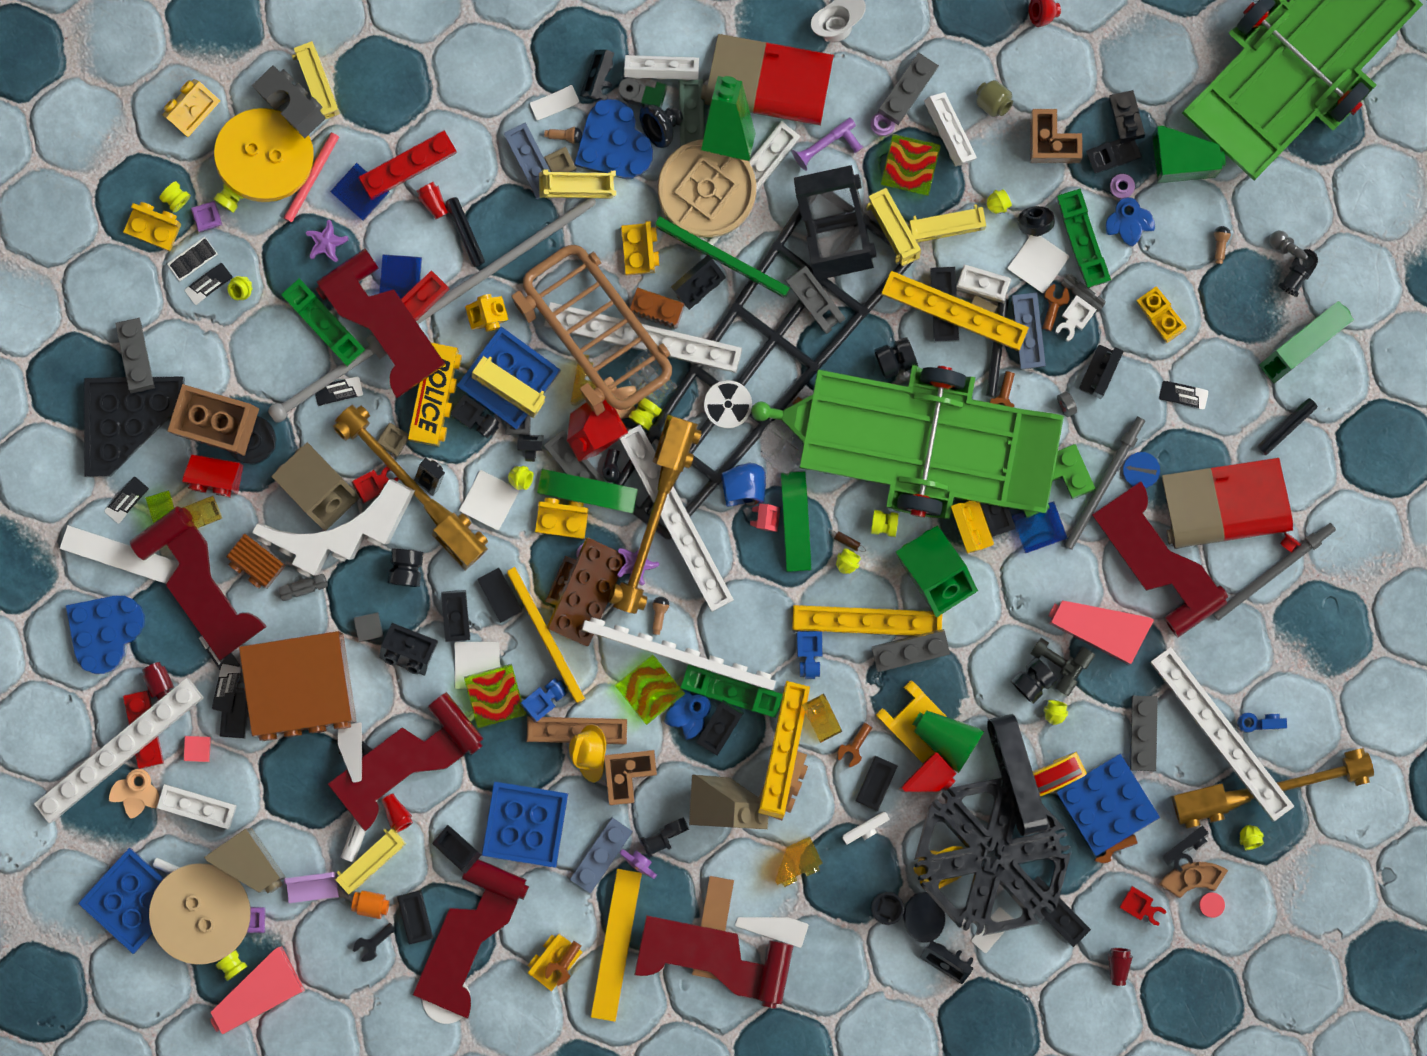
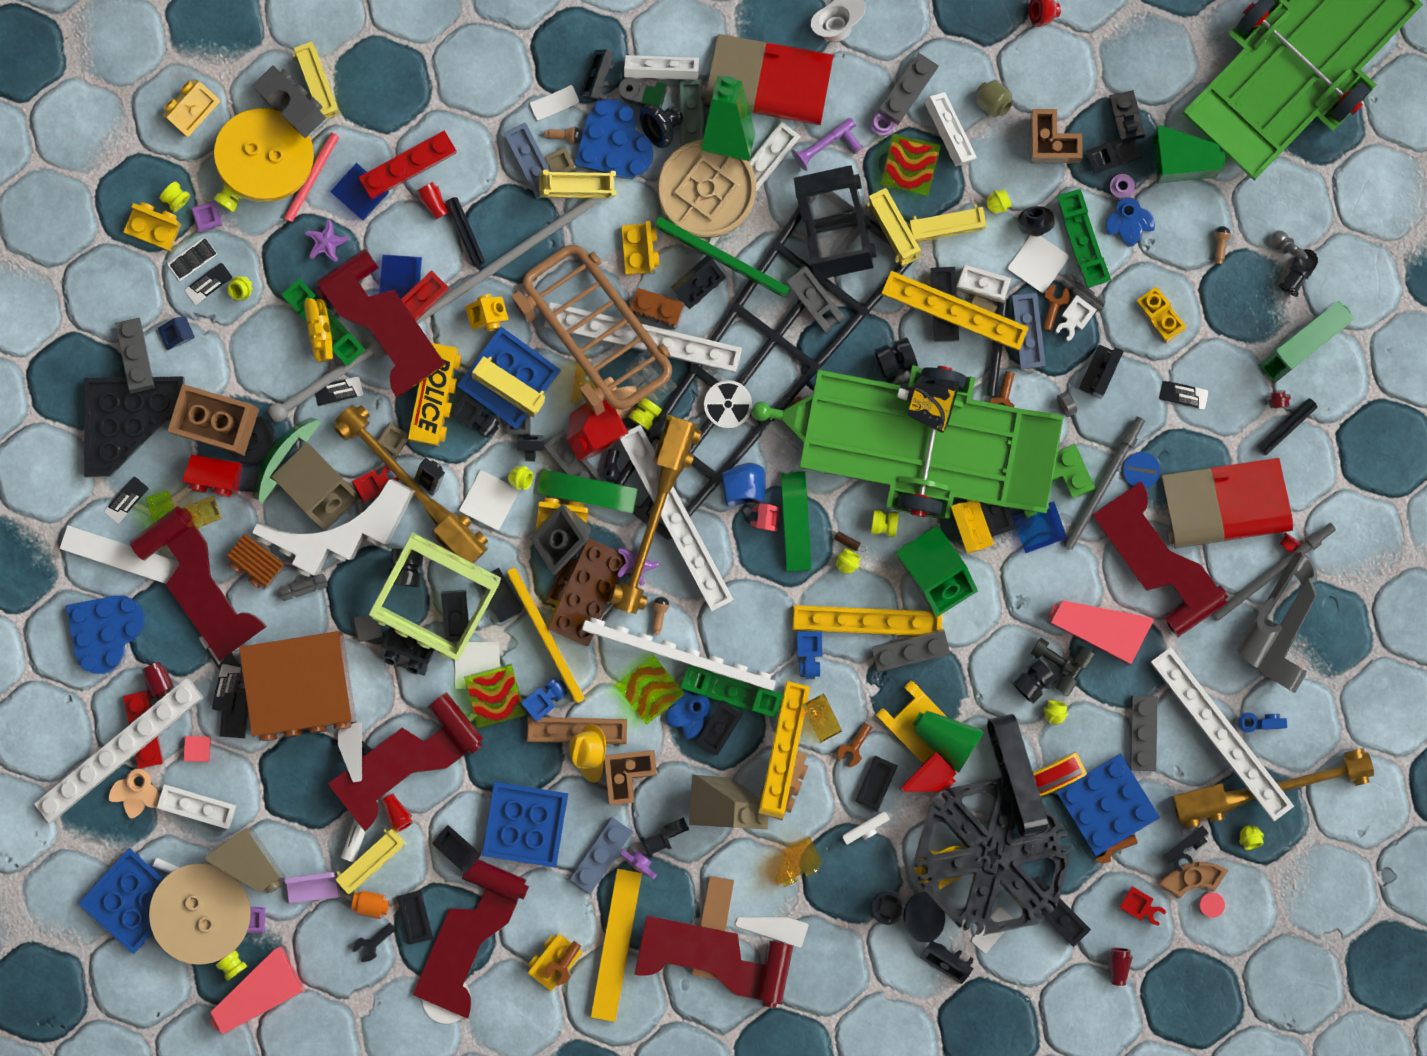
none -> dark blue slope [158,316,195,350]
none -> slope [253,418,321,503]
none -> yellow hinge [304,298,333,362]
none -> yellowish green window [369,532,501,661]
none -> dark grey slope [530,504,591,574]
none -> torso [897,376,960,433]
none -> dark grey panel [1237,552,1317,693]
none -> dark red plate [1266,390,1291,408]

